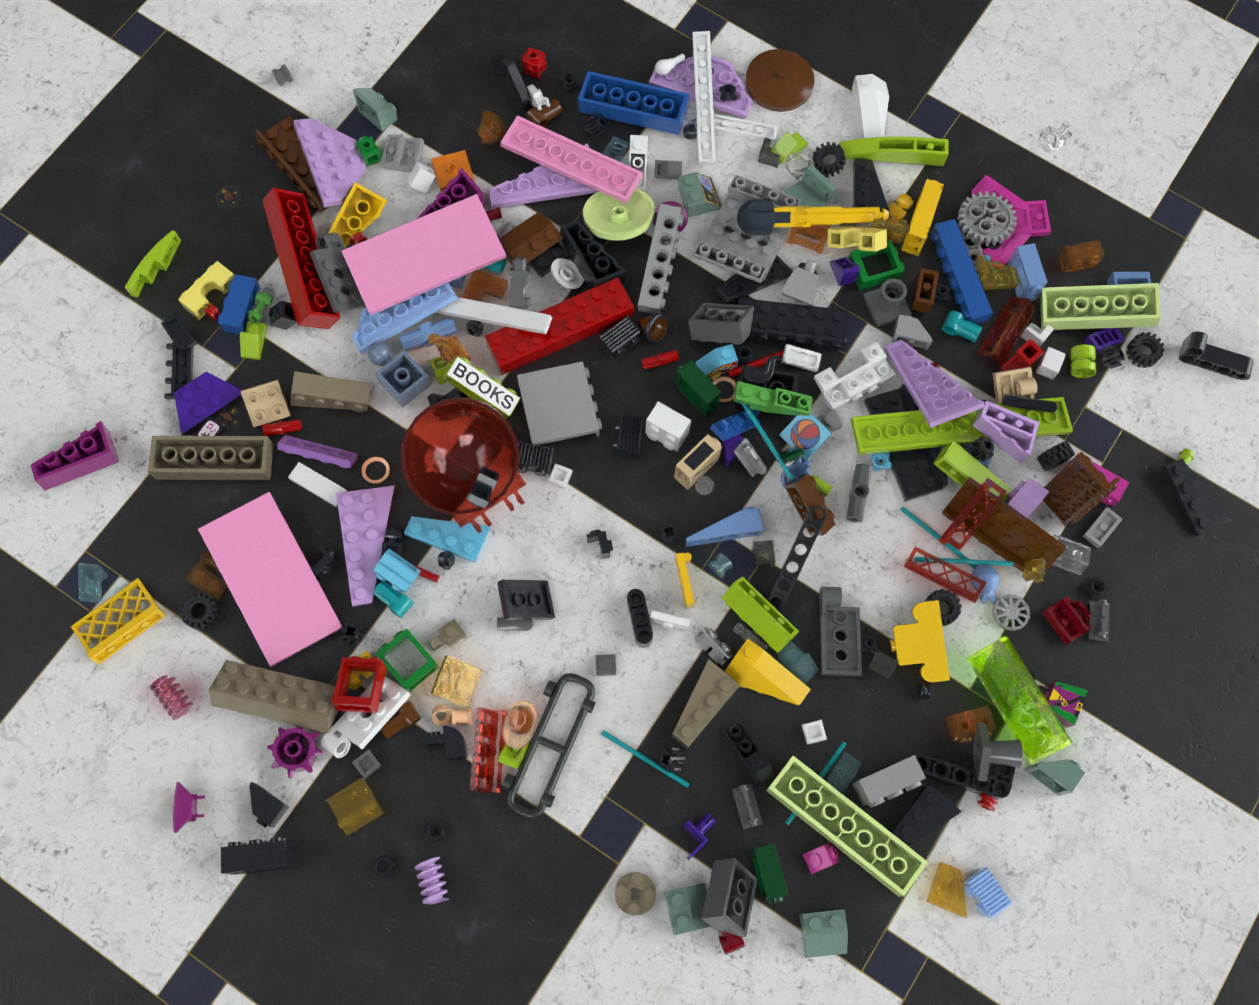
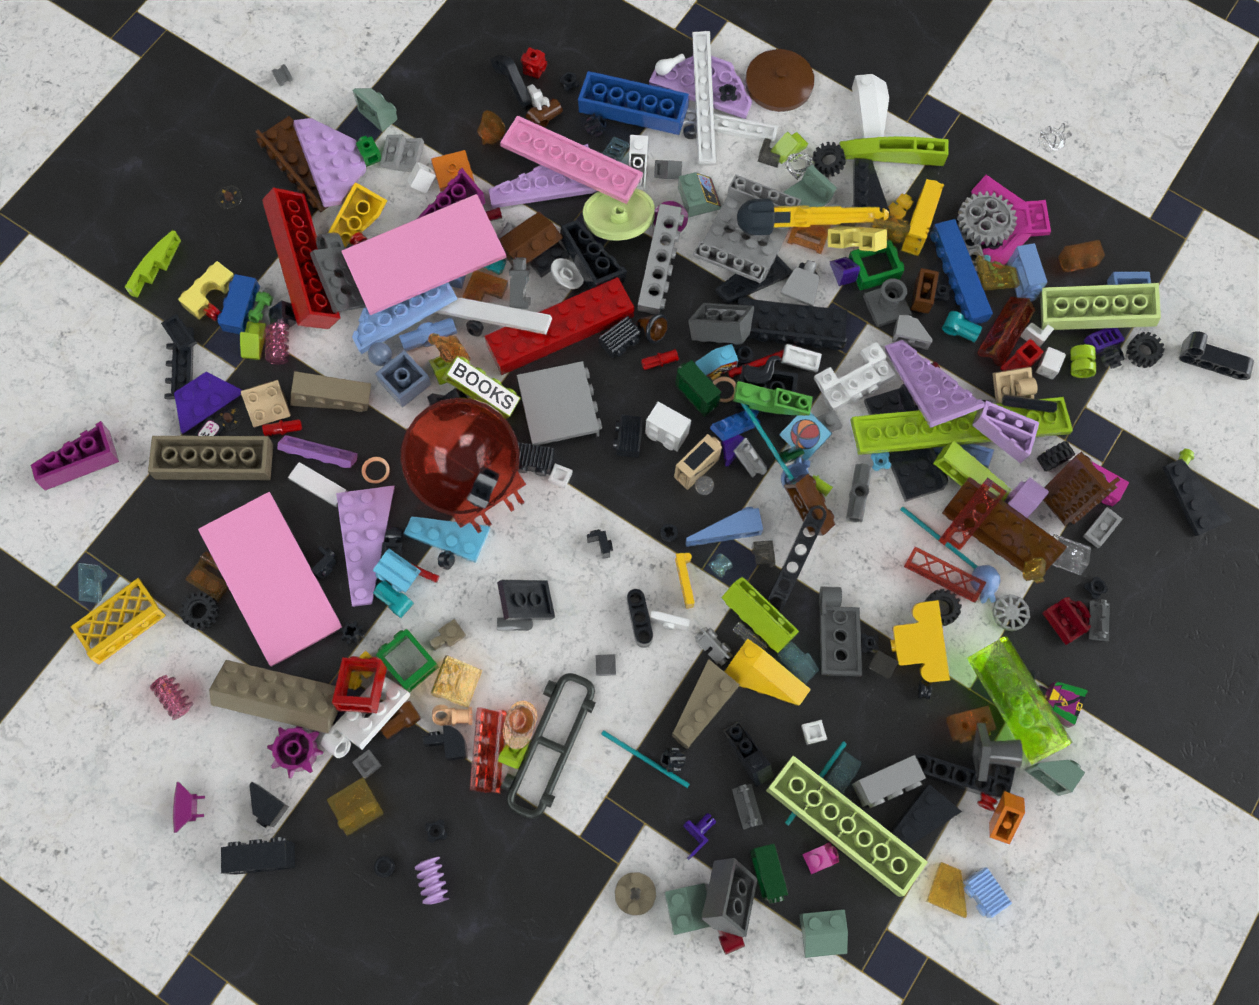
teal axle [915,557,1014,566] -> none
black gear [970,436,994,462] -> none
none -> clear pink piece [265,323,289,364]
none -> orange brick [989,791,1025,845]

